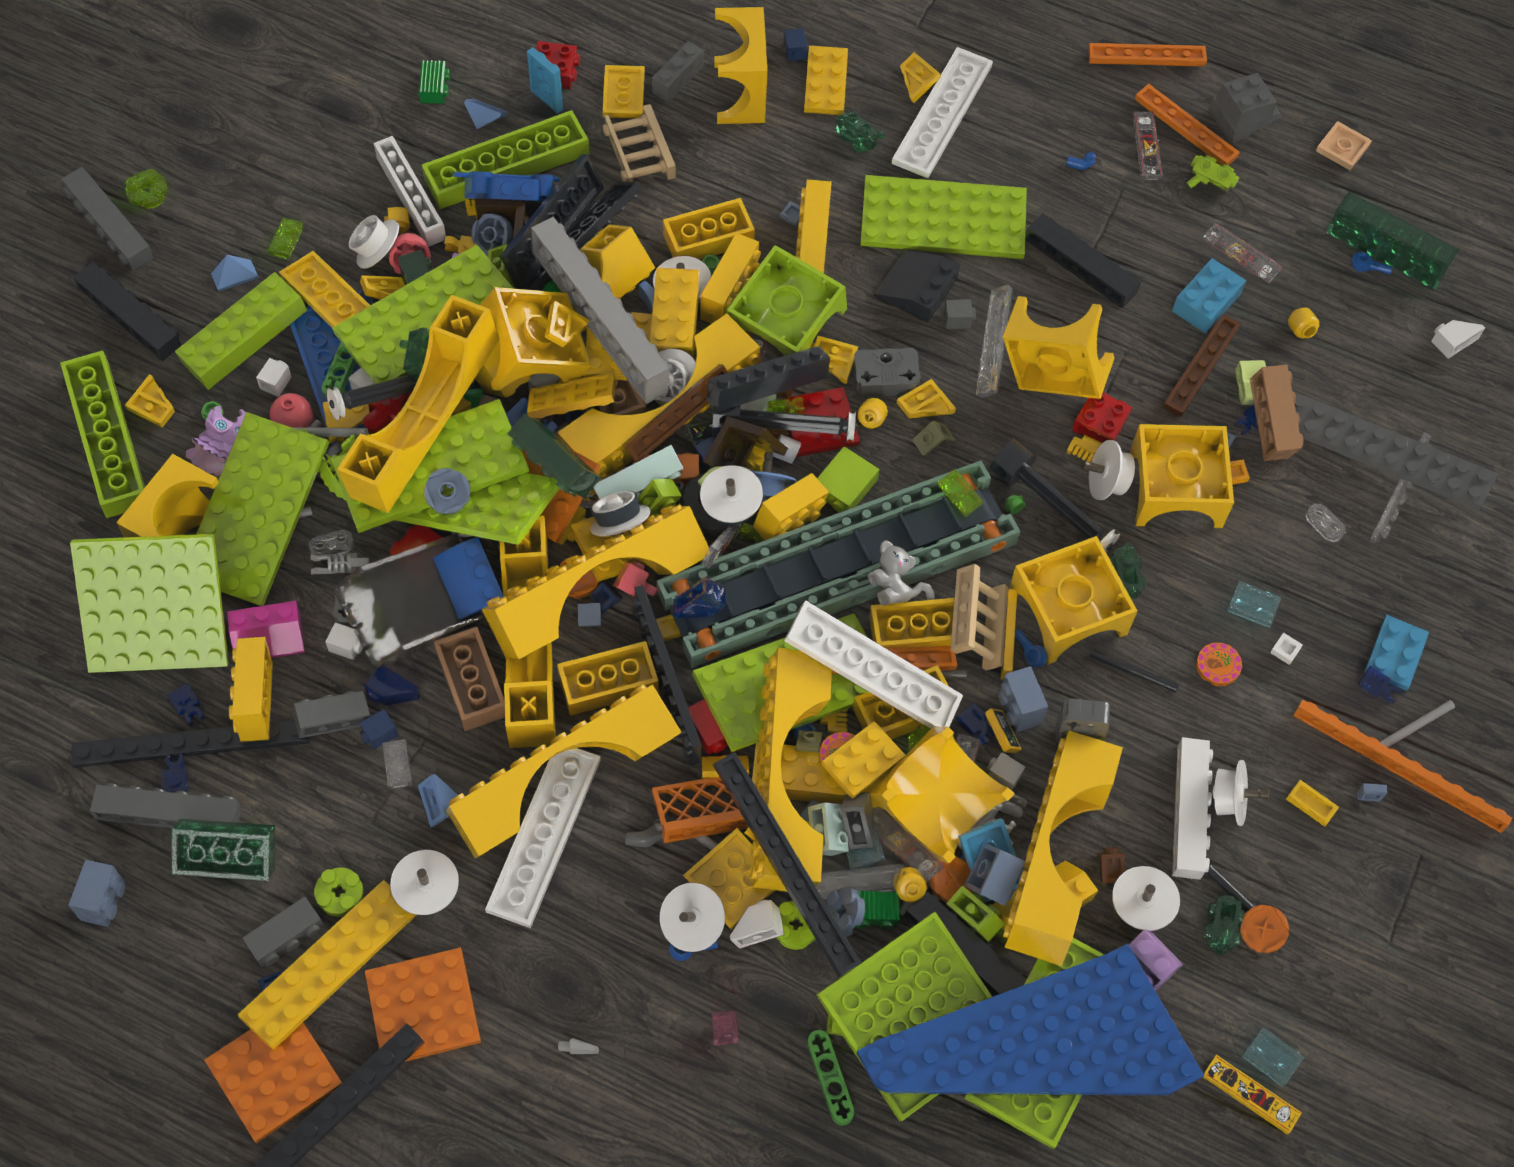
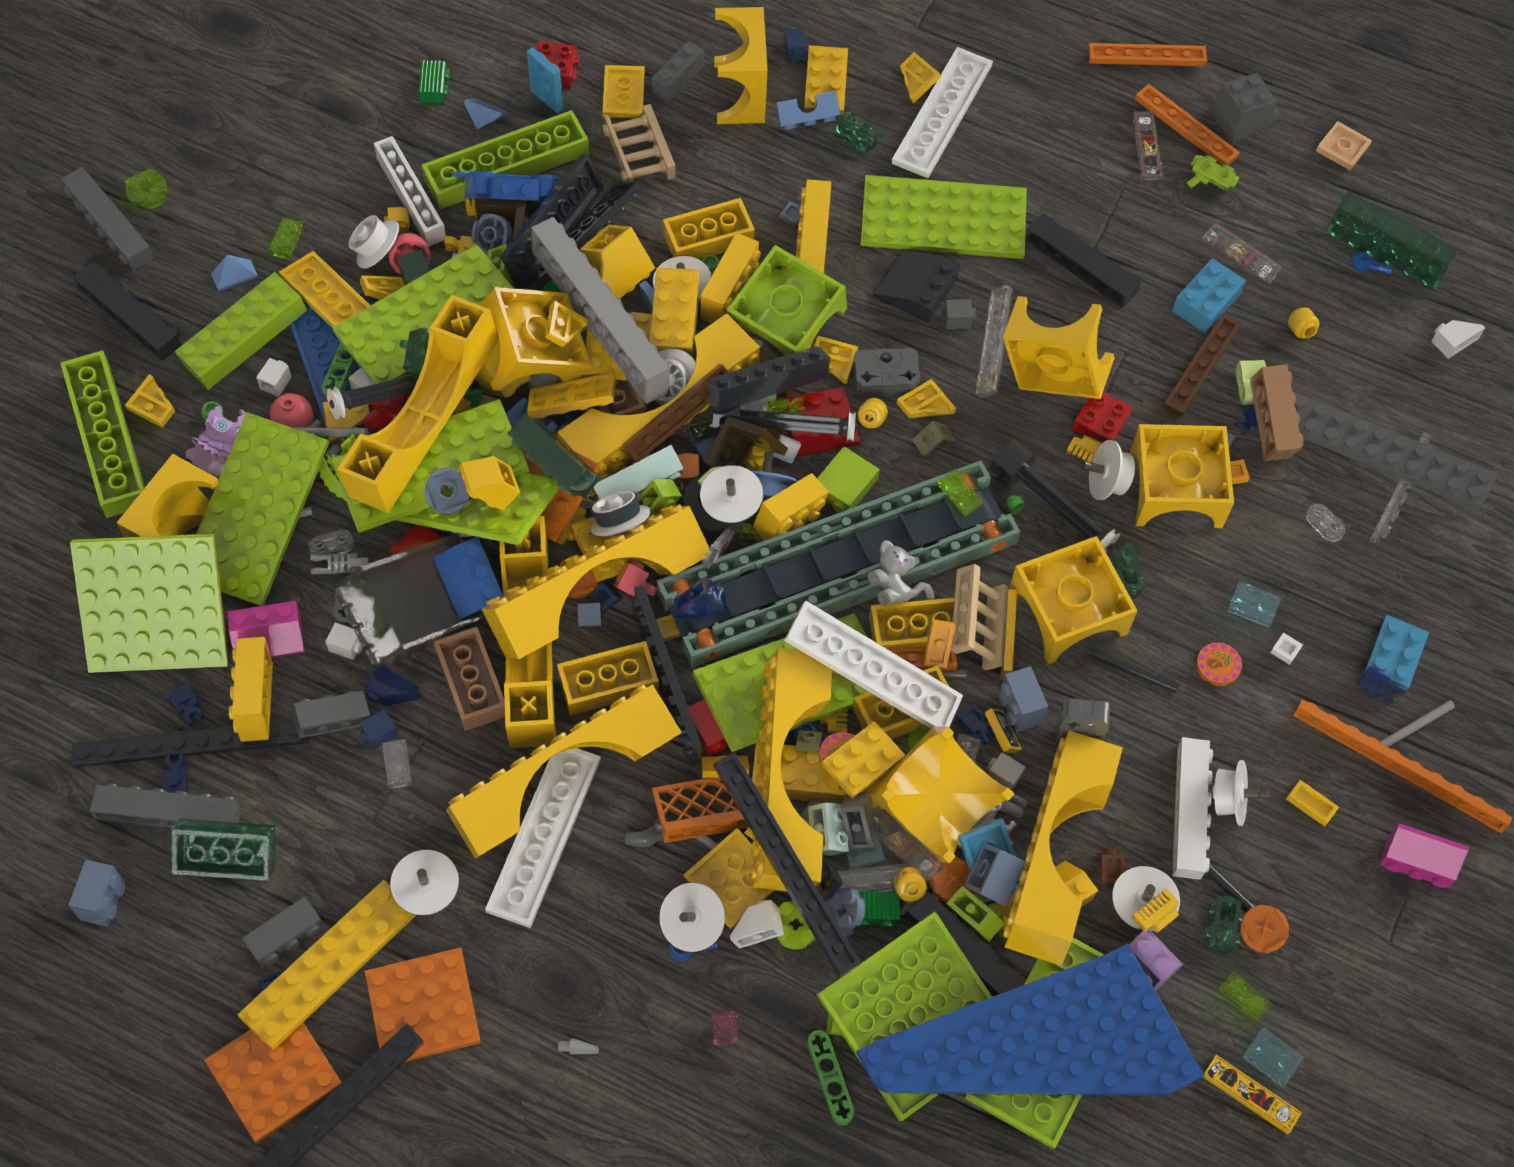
lime plate [314,868,364,917] -> none
medium blue slope [418,774,458,827] -> none
blue plate [1015,629,1047,668] -> none
blue arm [1066,152,1096,170] -> none
sand blue tile [1357,783,1387,802] -> none
none -> yellow slope [459,456,520,511]
none -> medium blue arch [775,91,840,130]
none -> black plate [816,865,843,903]
none -> light orange plate [923,619,956,668]
none -> yellow piece [1132,888,1179,932]
none -> clear neon green plate [1217,971,1272,1023]
none -> dark pink slope [1379,823,1469,888]

